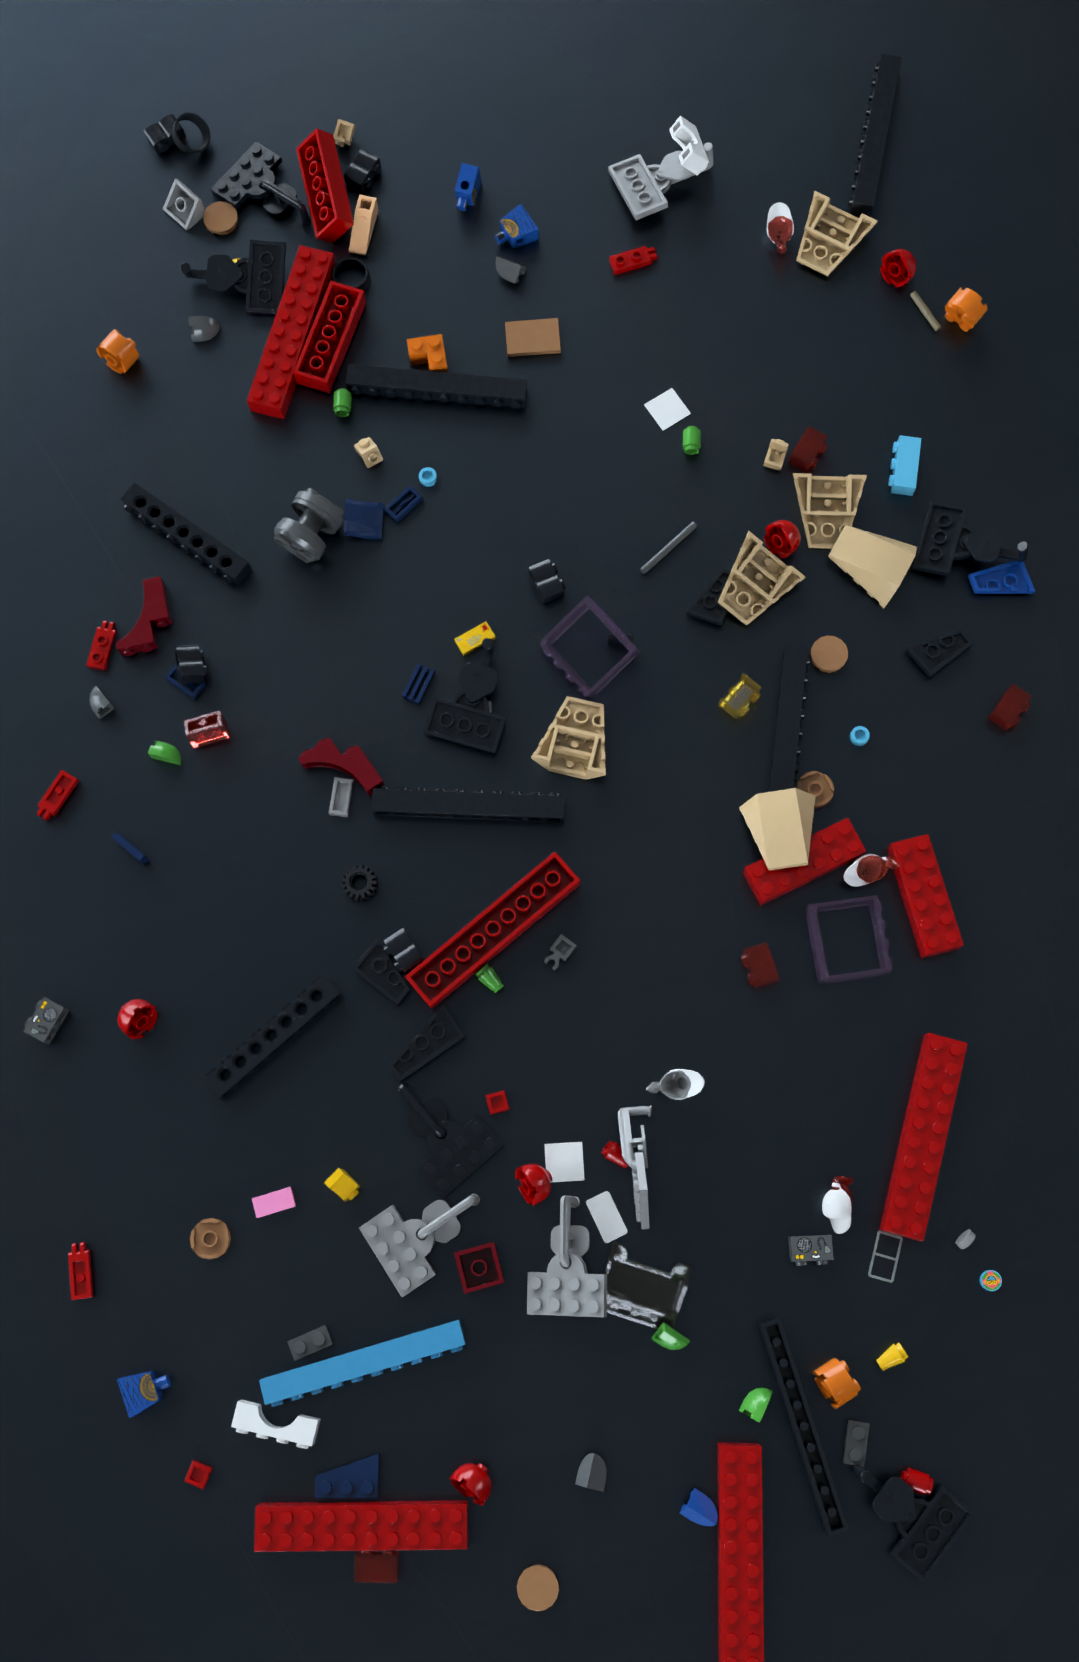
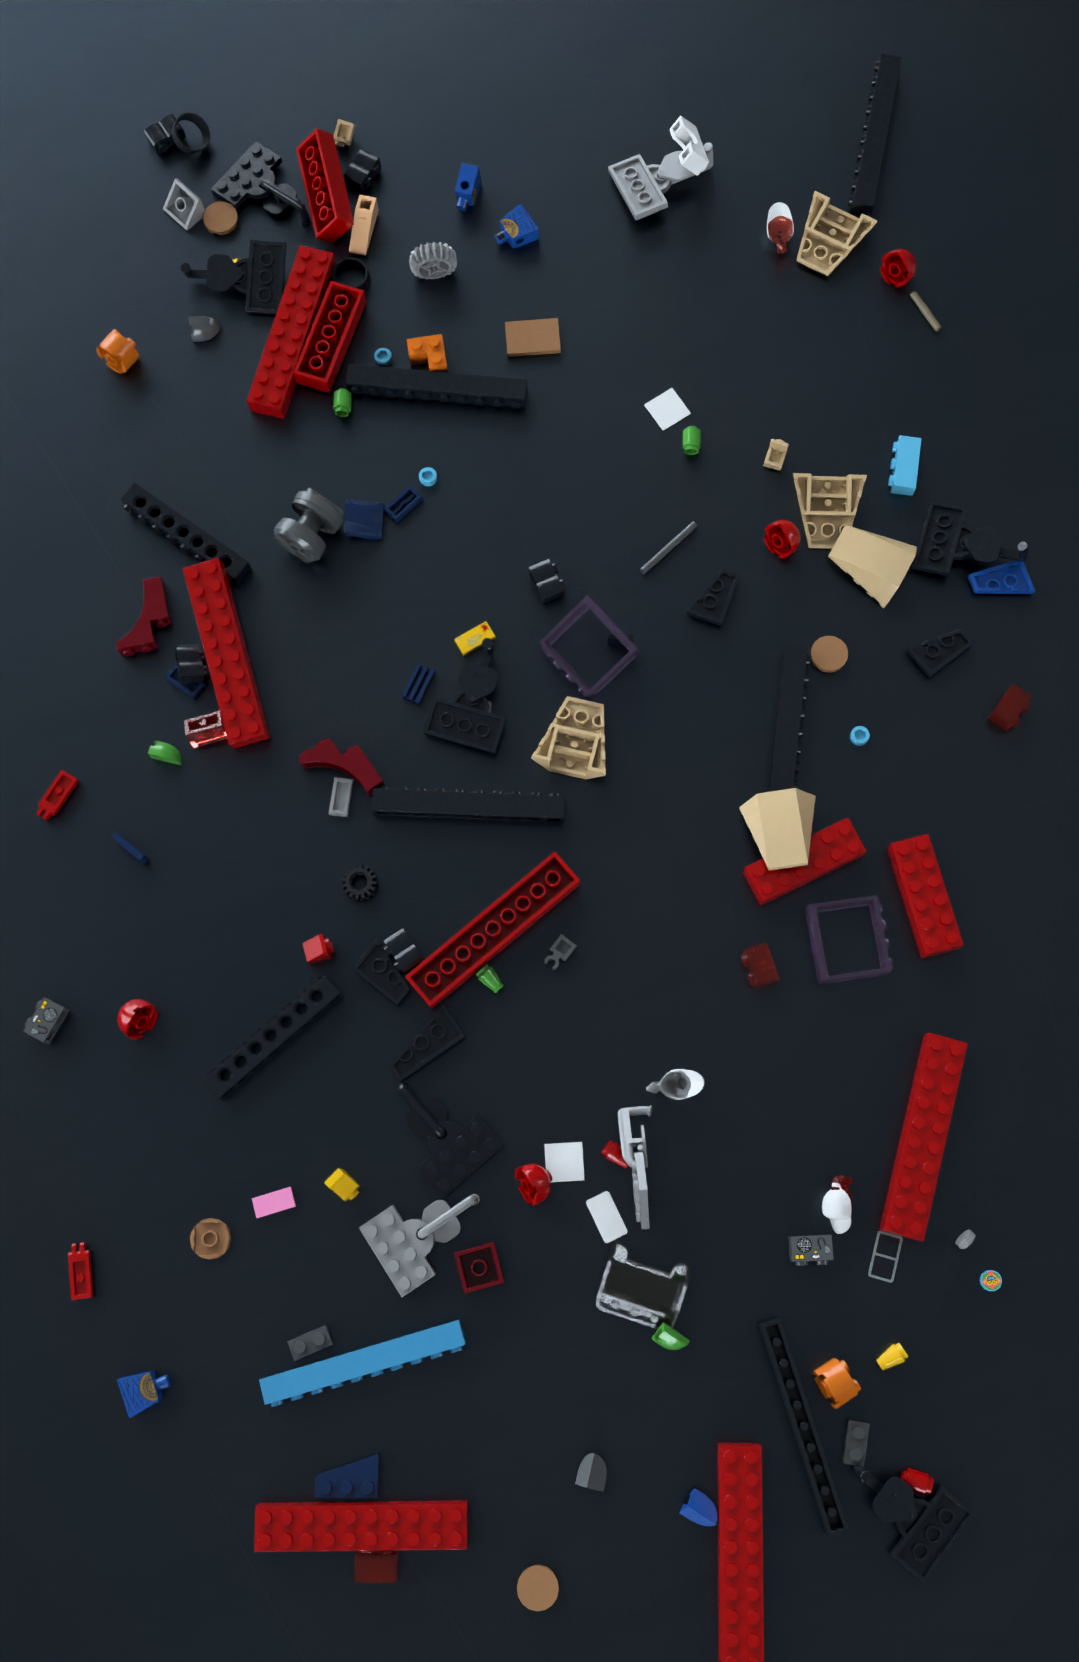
red hinge [86,621,117,671] -> none
dark grey brick [89,686,115,720] -> none
red tile [184,1460,213,1489] -> none
white arch [231,1399,321,1449] -> none
tan bracket [354,437,383,468] -> none
red cylinder [450,1463,492,1506] -> none
red tile [485,1090,510,1115] -> none
dark grey brick [495,256,527,283] -> none
light grey plate [527,1195,607,1317] -> none
red hinge [609,246,658,275] -> none
tan wedge [718,531,806,625] -> none
clear yellow window [718,673,761,719] -> none
bright green brick [739,1388,772,1423] -> none
clear red brick [788,426,828,473] -> none
medium nougat tile [797,771,834,809] -> none
clear red hair [843,854,900,887] -> none
orange brick [945,288,988,332] -> none
none -> red brick [183,558,271,749]
none -> red slope [303,934,334,965]
none -> medium azure tile [374,348,392,367]
none -> light grey gear [409,242,457,280]

